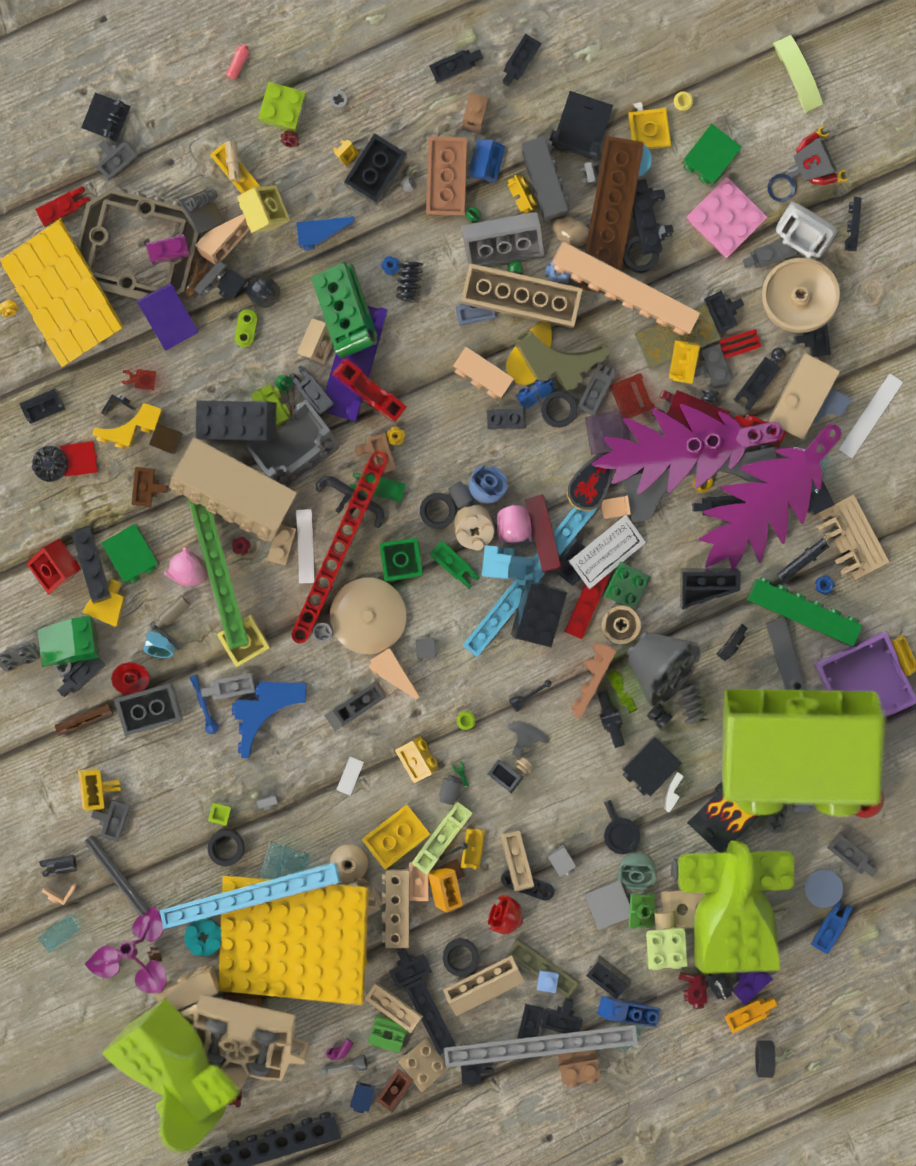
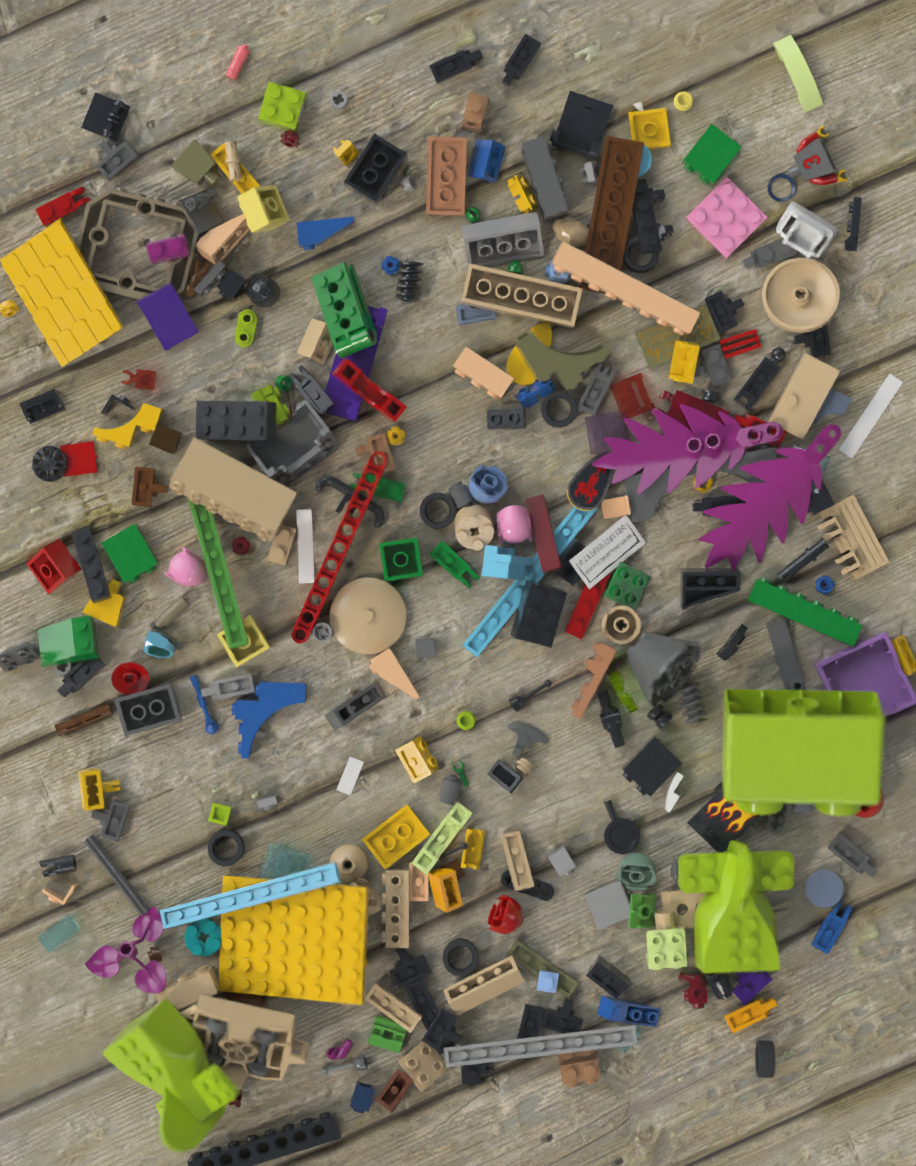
none -> olive torso [171,139,219,186]
none -> black hinge [421,1006,463,1050]

